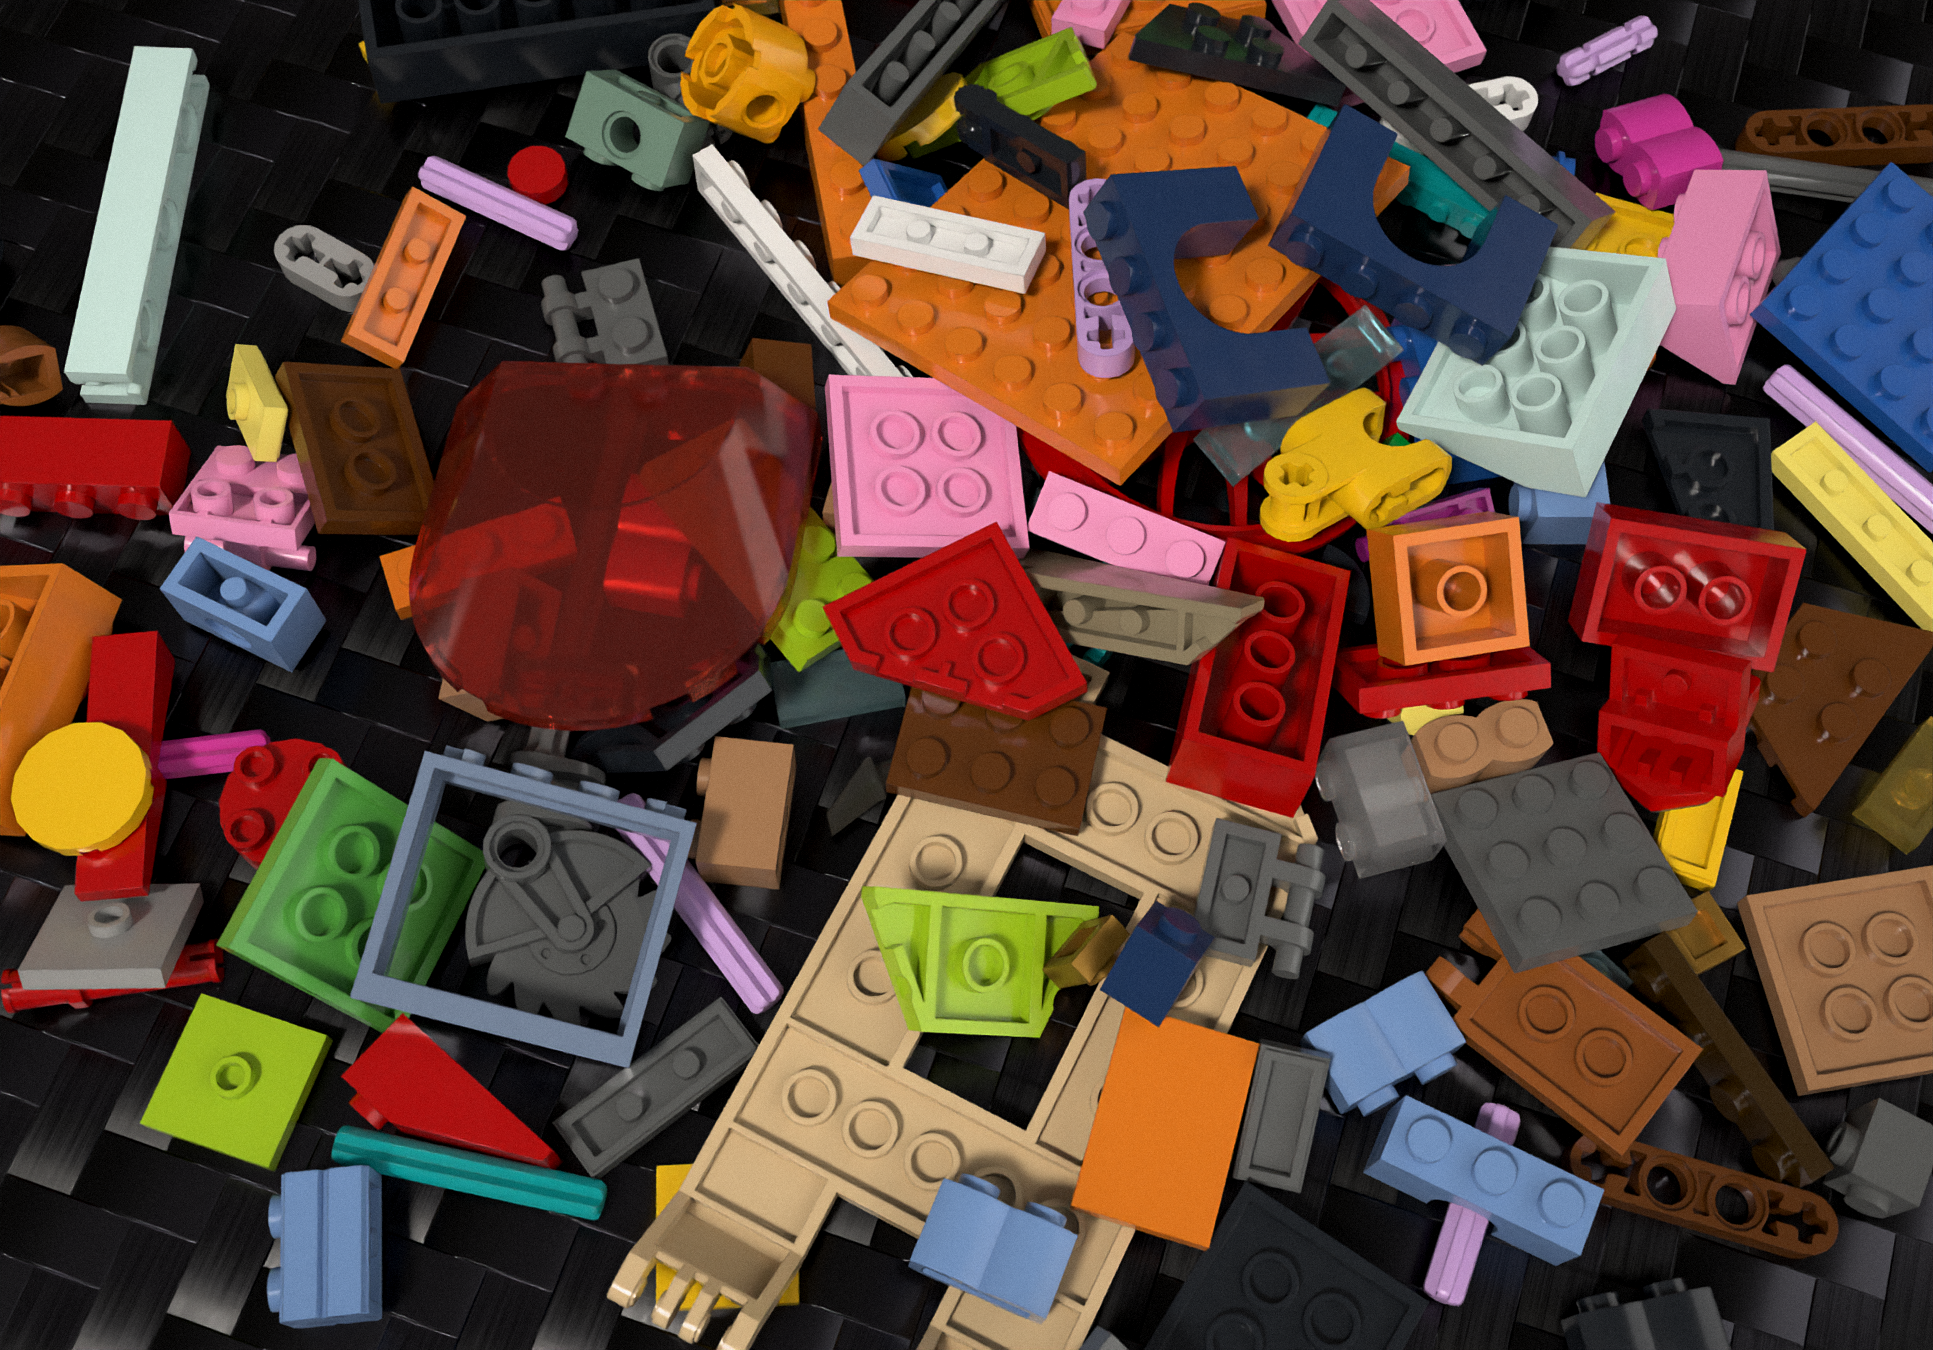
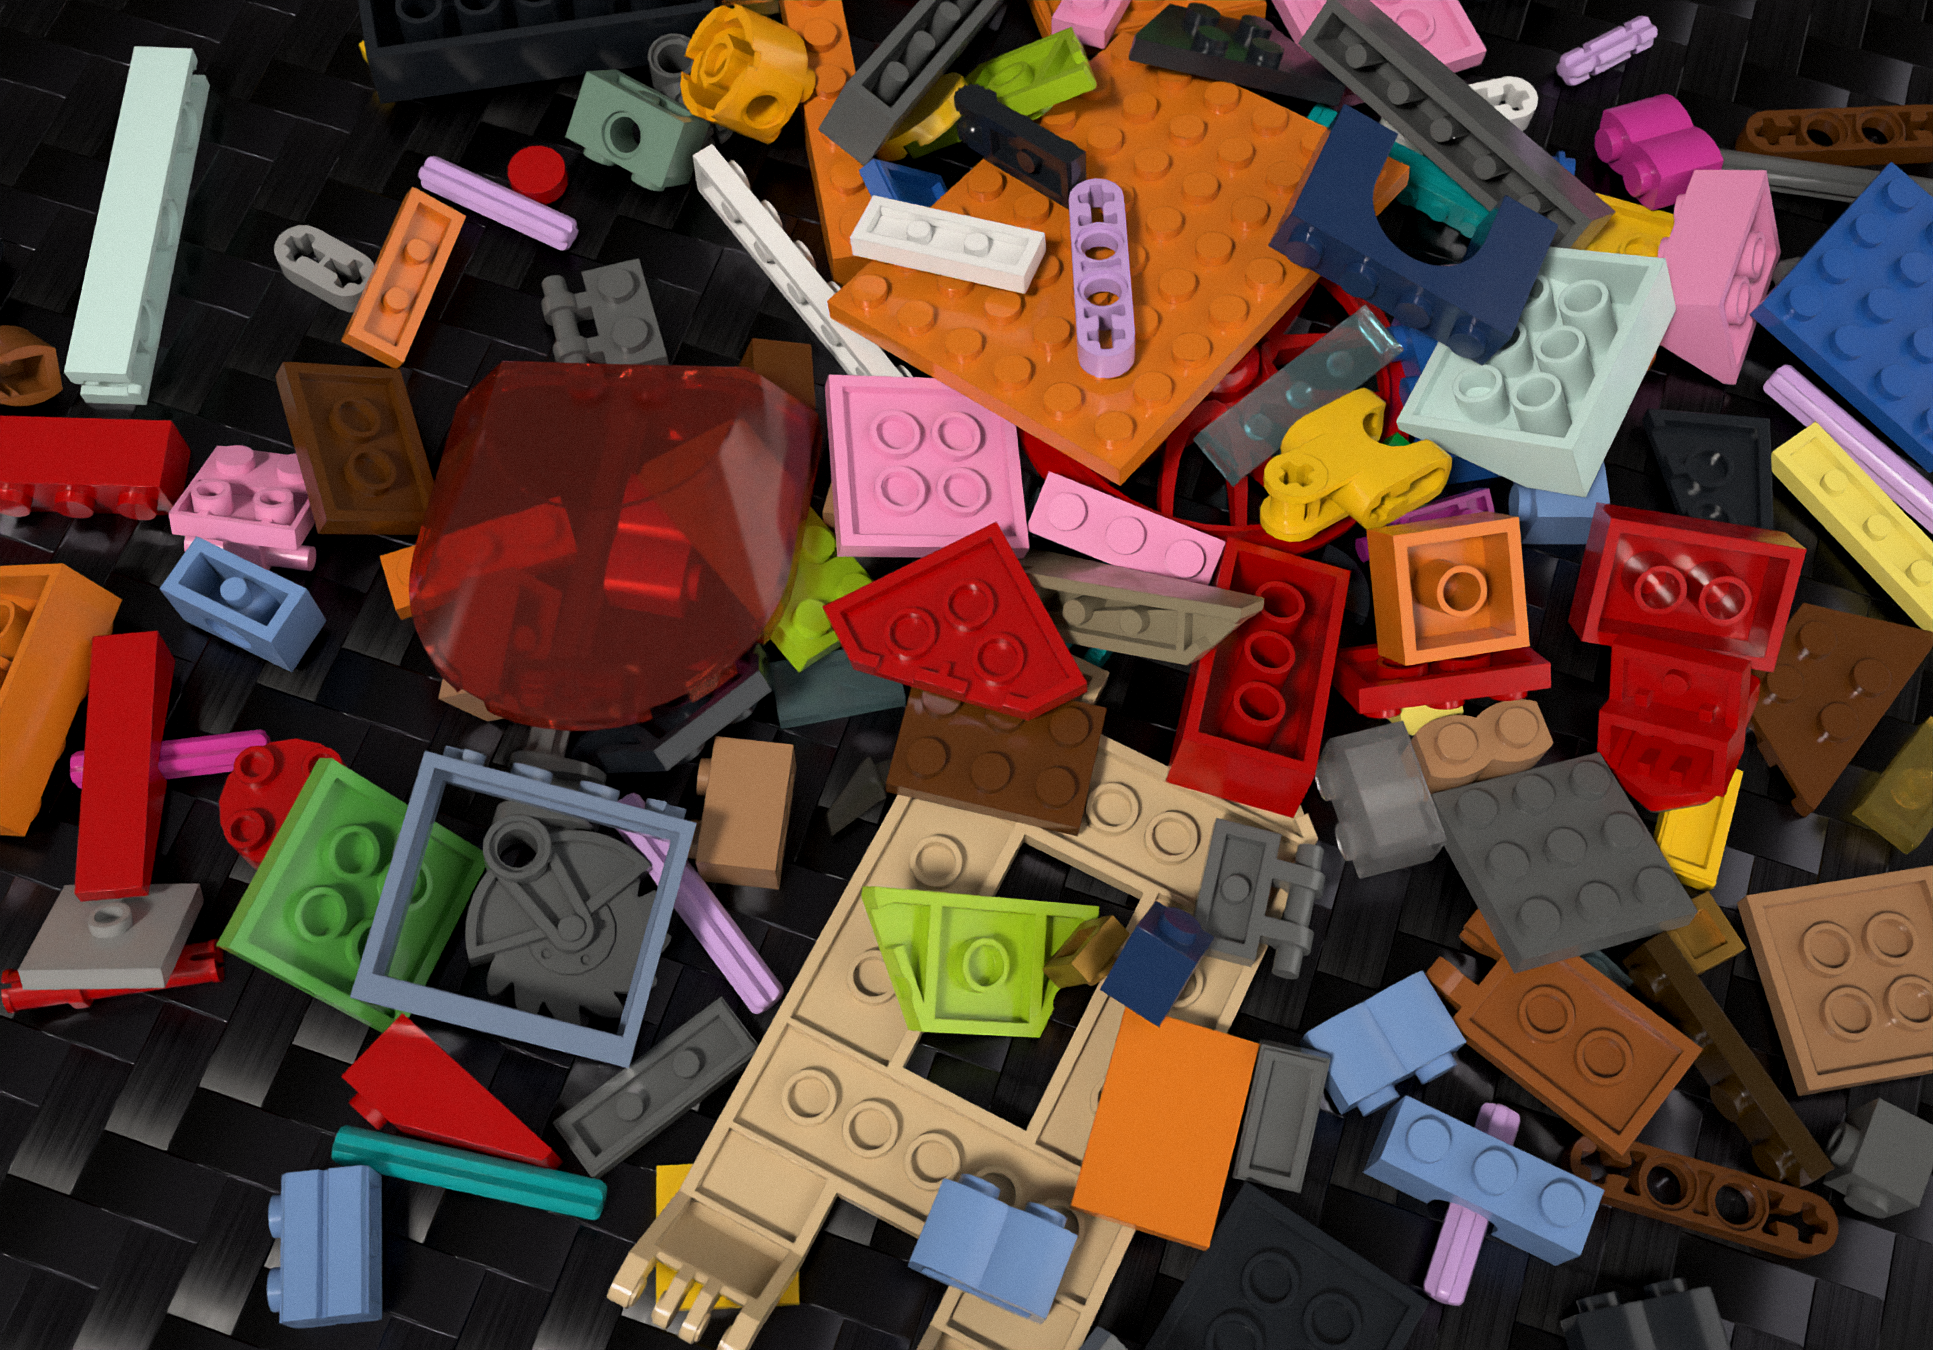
yellow tile [11,722,154,856] -> none
lime plate [140,993,333,1171] -> none
light yellow plate [226,344,289,462] -> none
dark blue arch [1083,166,1331,433] -> none

